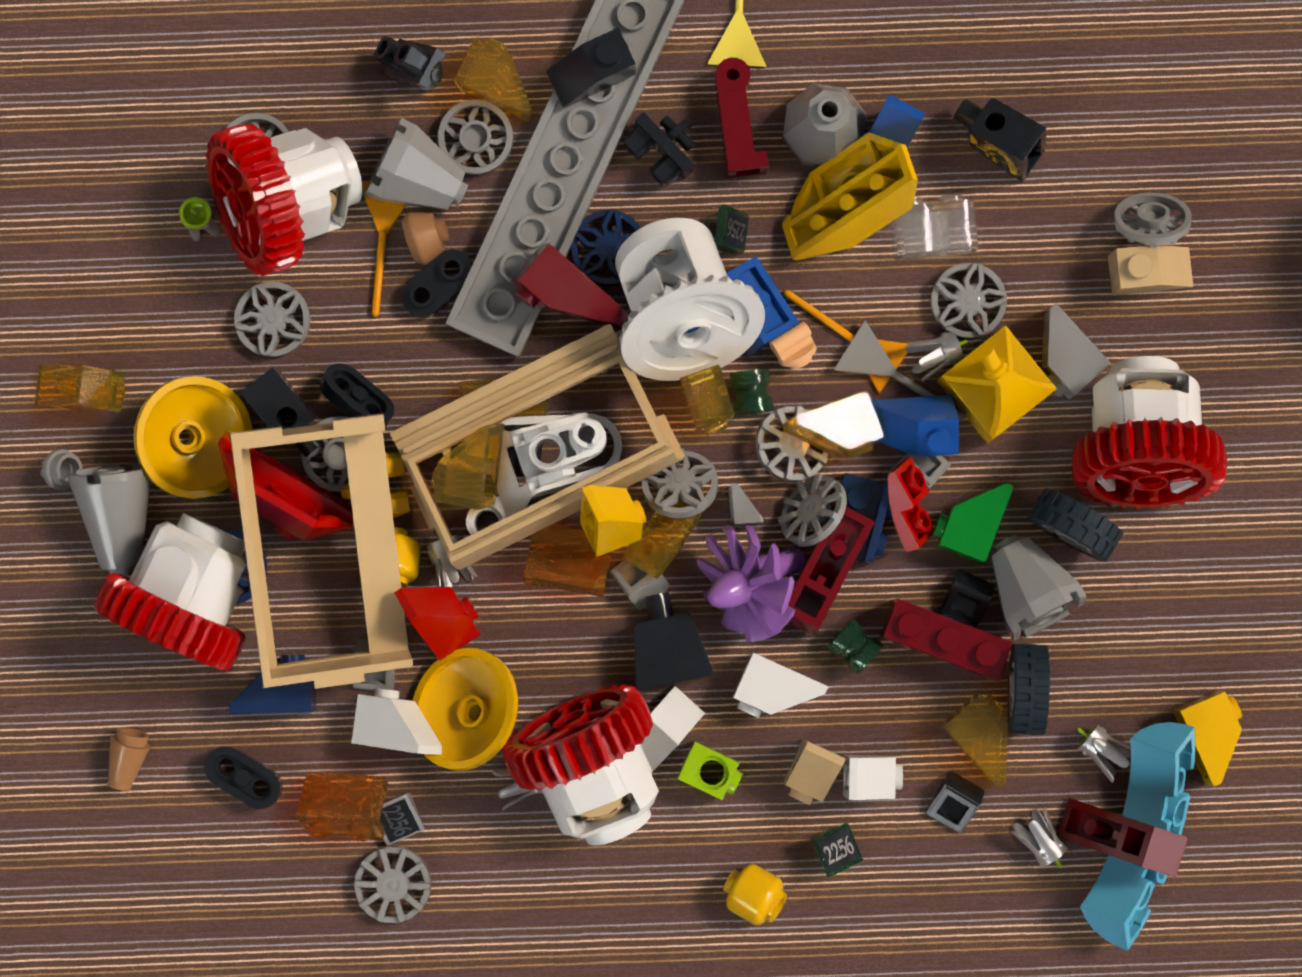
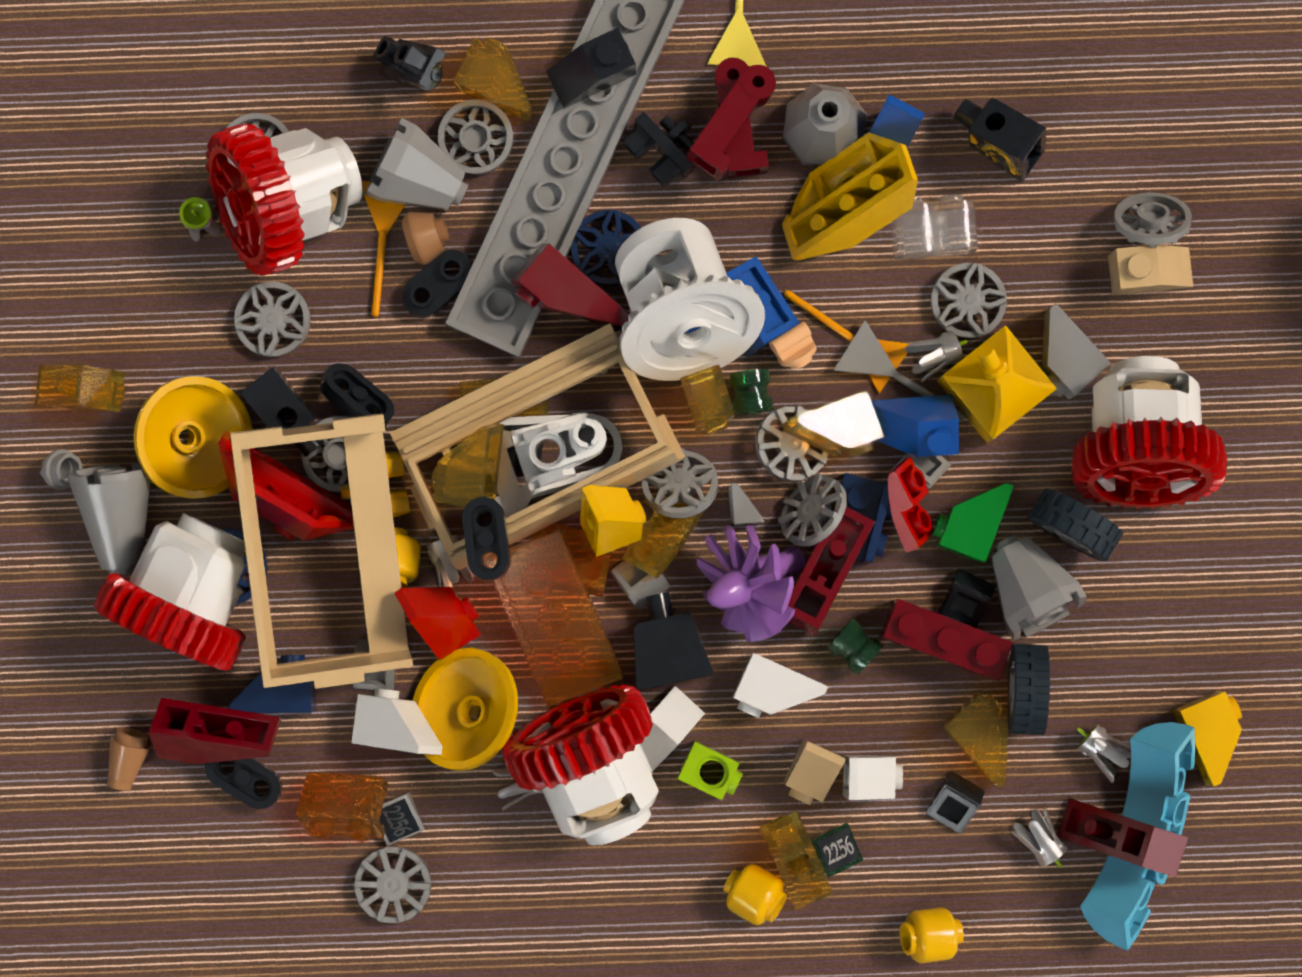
slope [715,205,749,254] -> none
none -> dark red slope [149,698,281,764]
none -> black plate [462,497,511,581]
none -> clear orange tile [484,528,624,707]
none -> dark red leg [687,65,776,182]
none -> clear yellow slope [760,811,833,910]
none -> yellow head [899,907,964,964]

